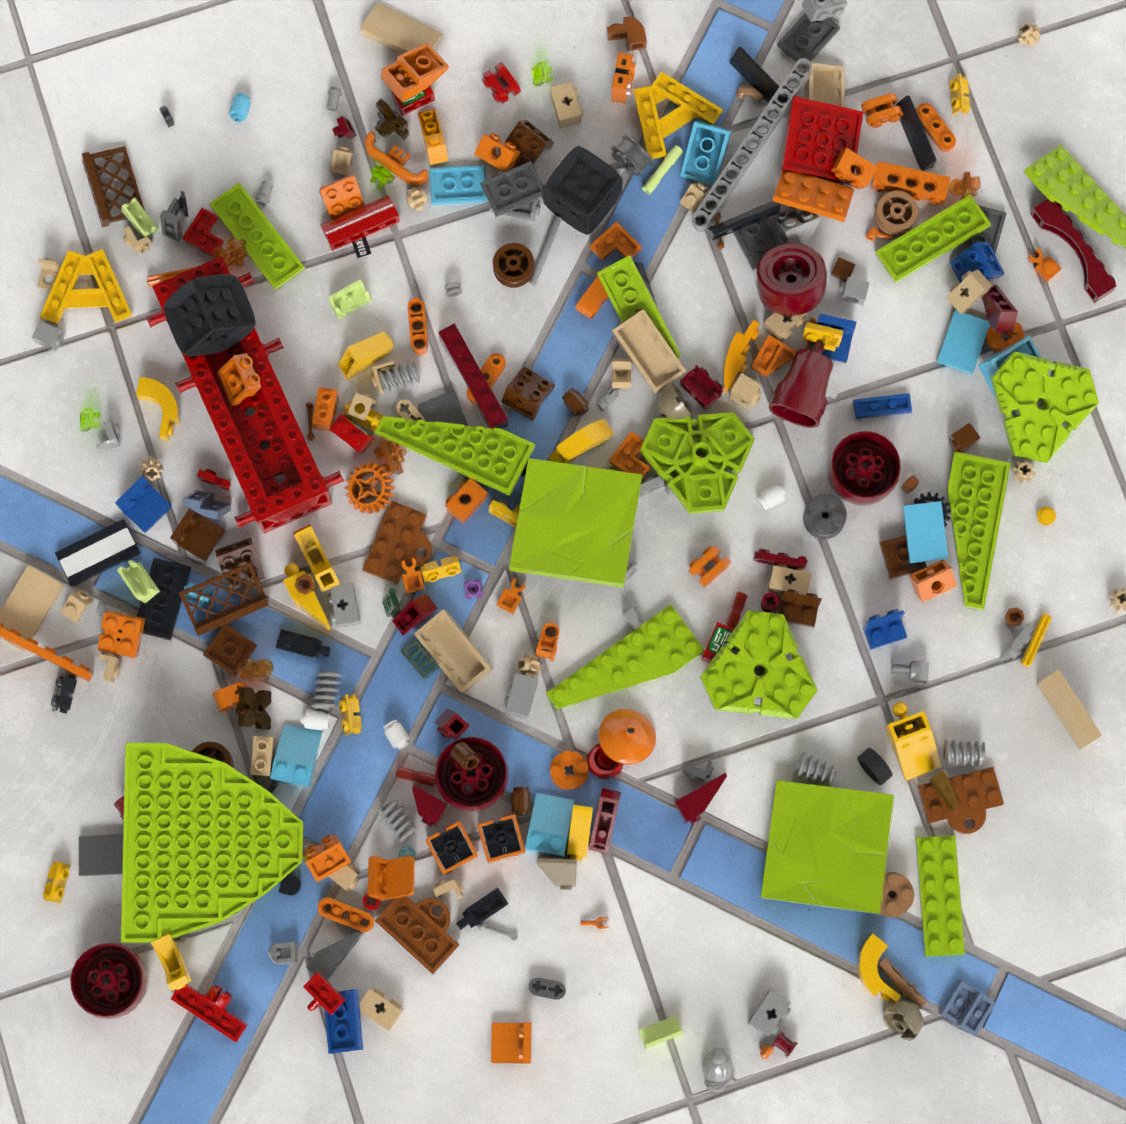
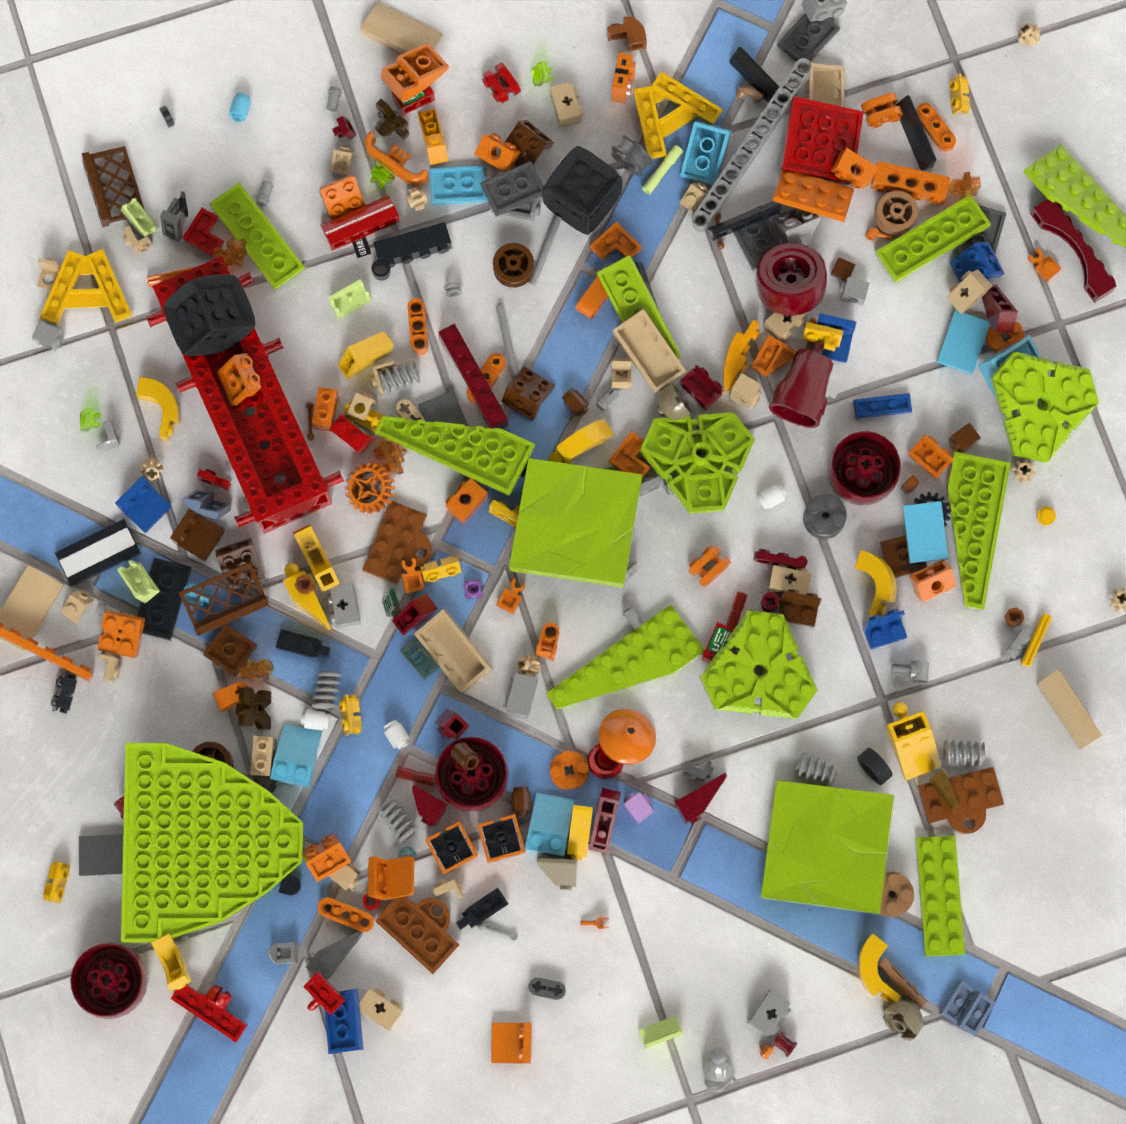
none -> black hinge [371,222,452,281]
none -> light grey bar [496,305,518,378]
none -> lavender brick [623,792,654,825]
none -> yellow arch [854,550,897,617]
none -> orange bracket [907,434,953,480]

